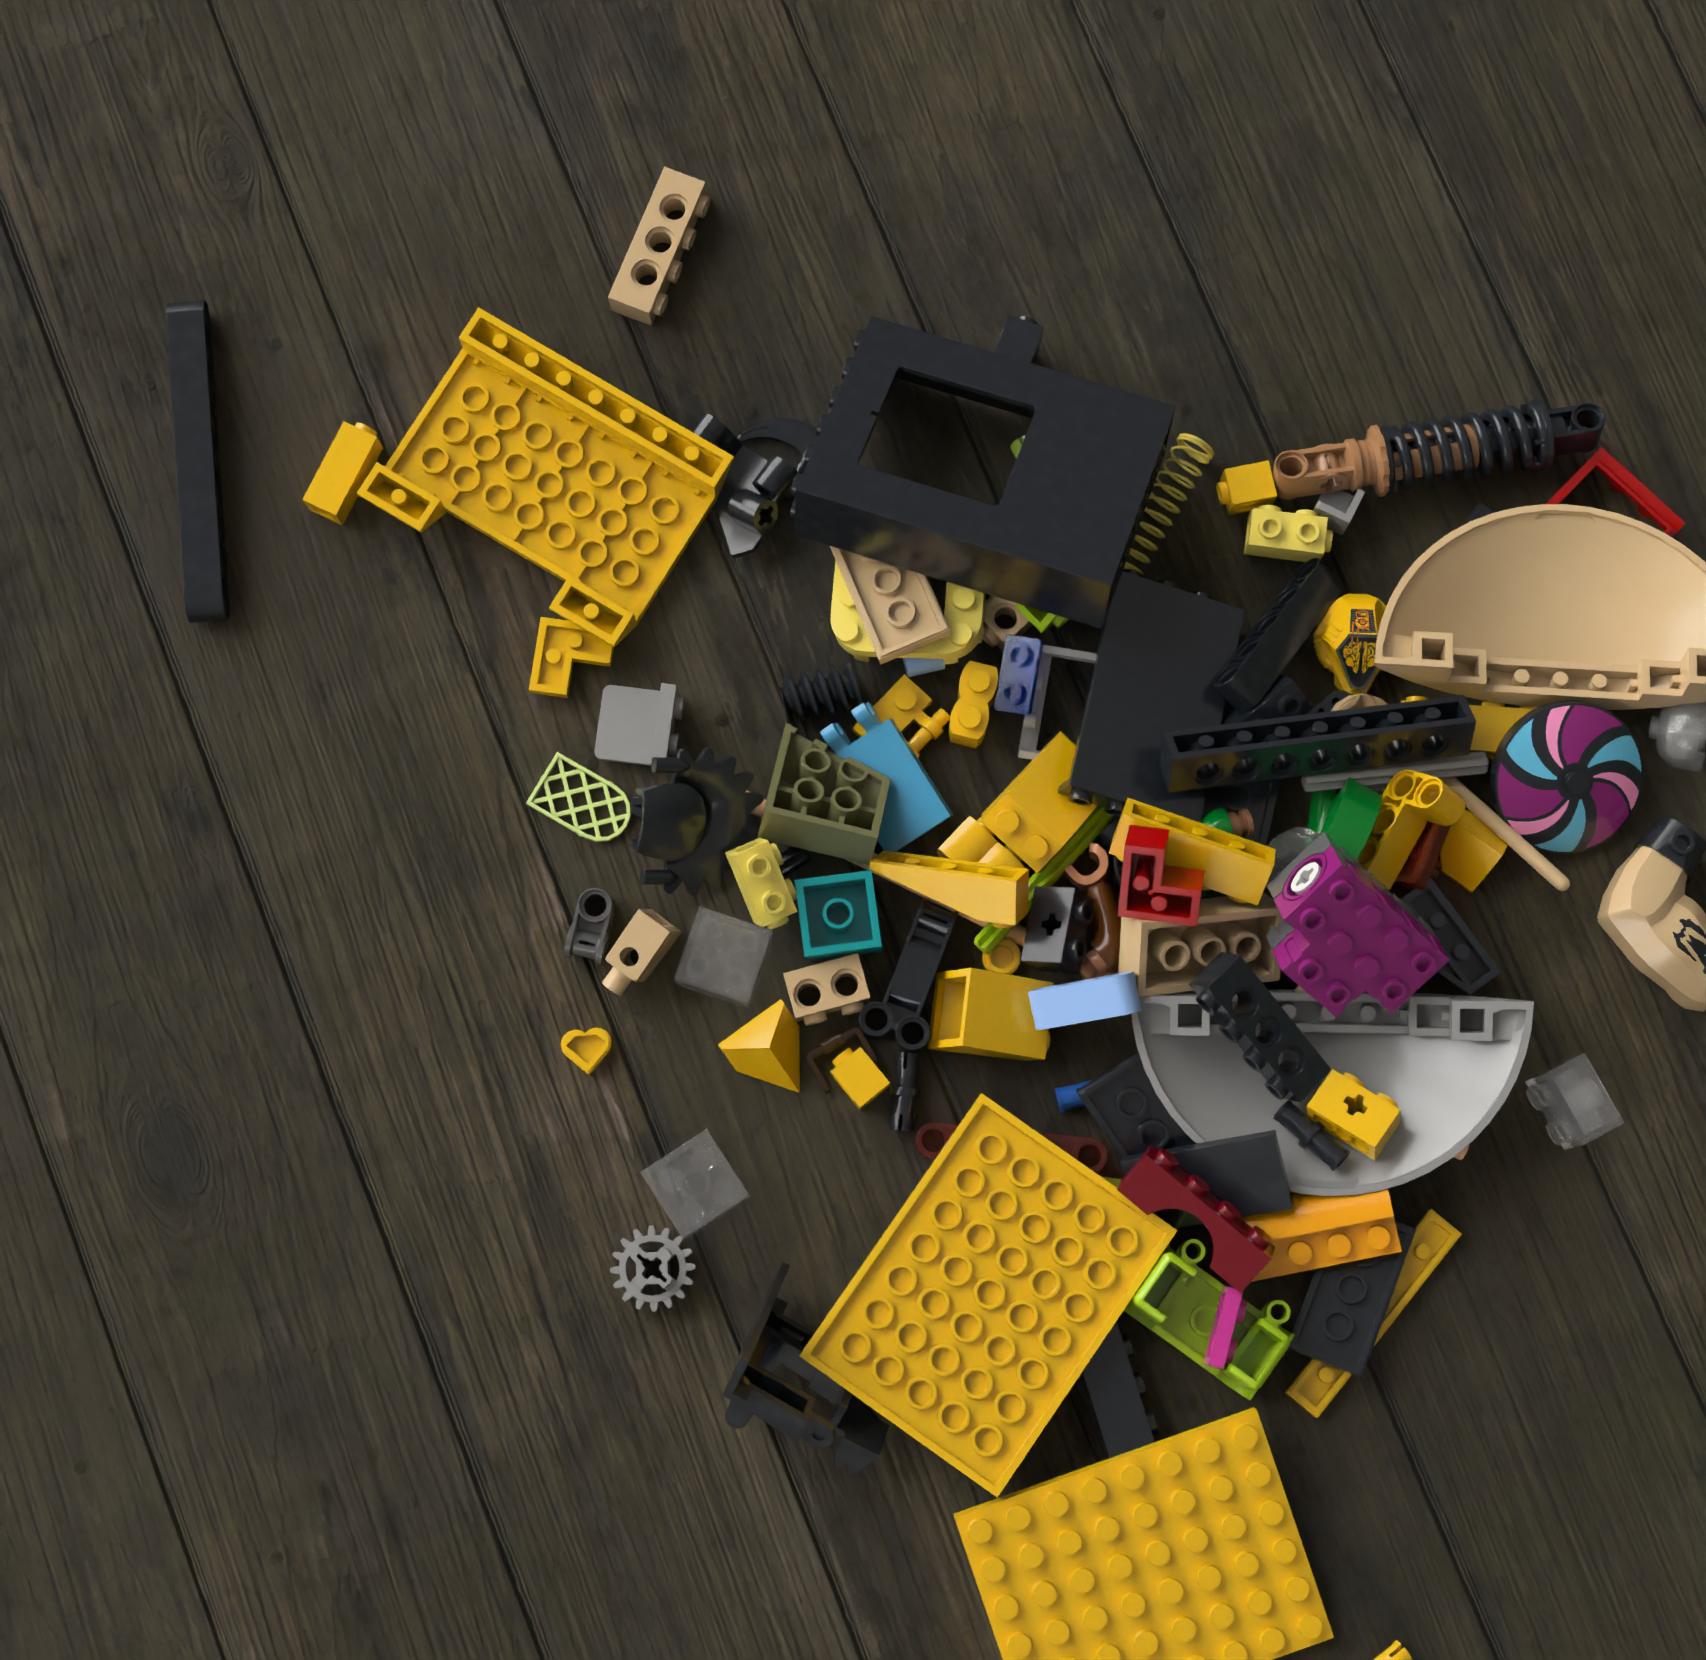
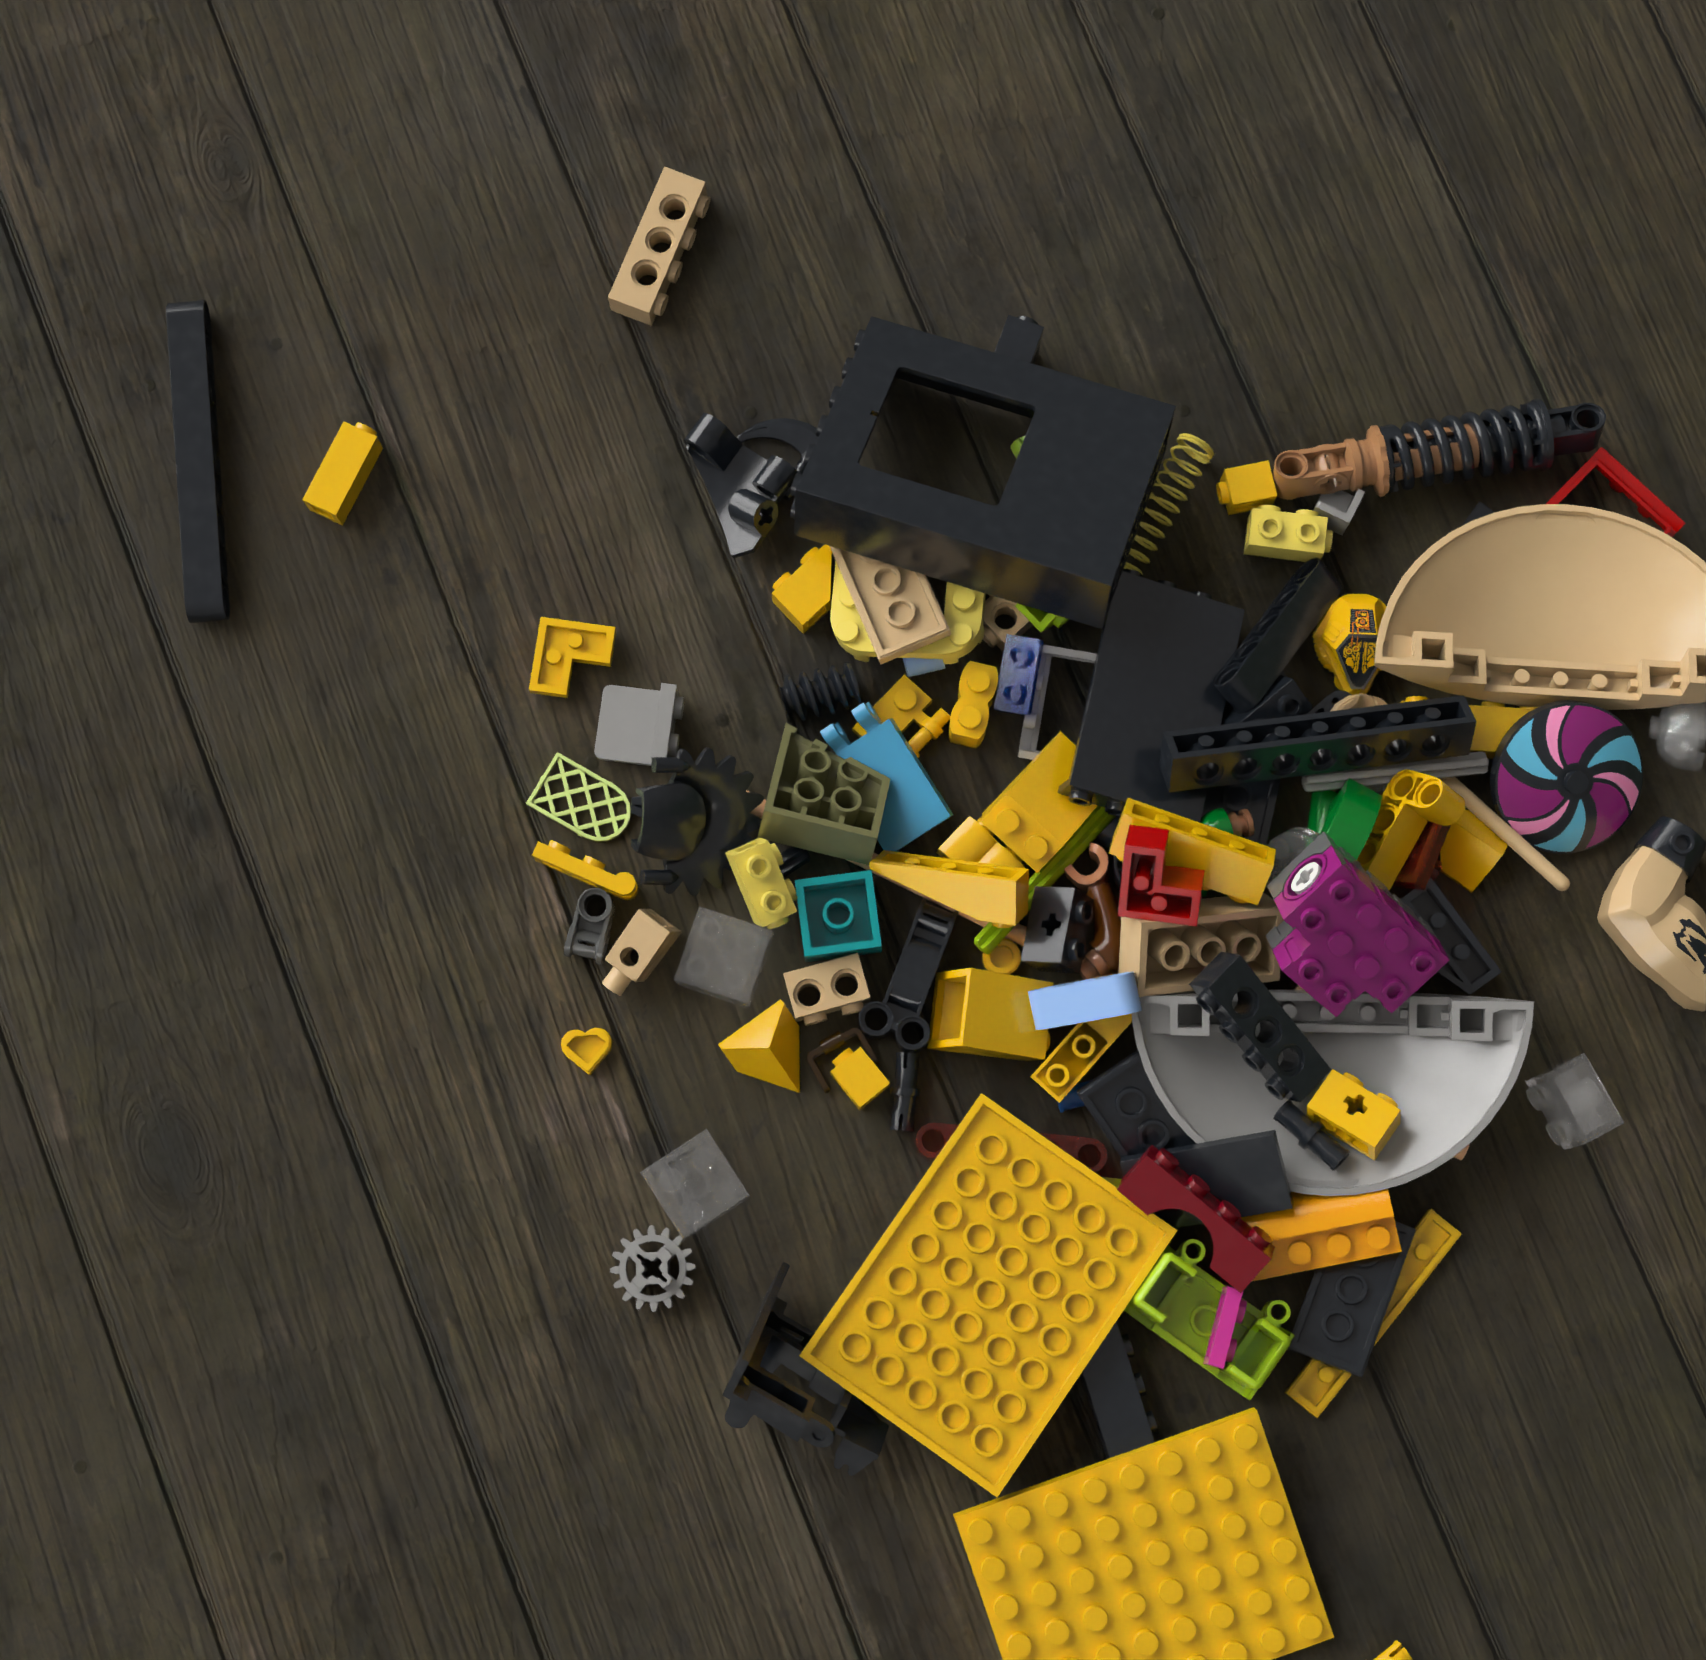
yellow slope [357,307,734,647] -> none
none -> yellow plate [532,840,639,900]
none -> yellow slope [772,544,832,634]
none -> yellow slope [1030,1014,1132,1103]

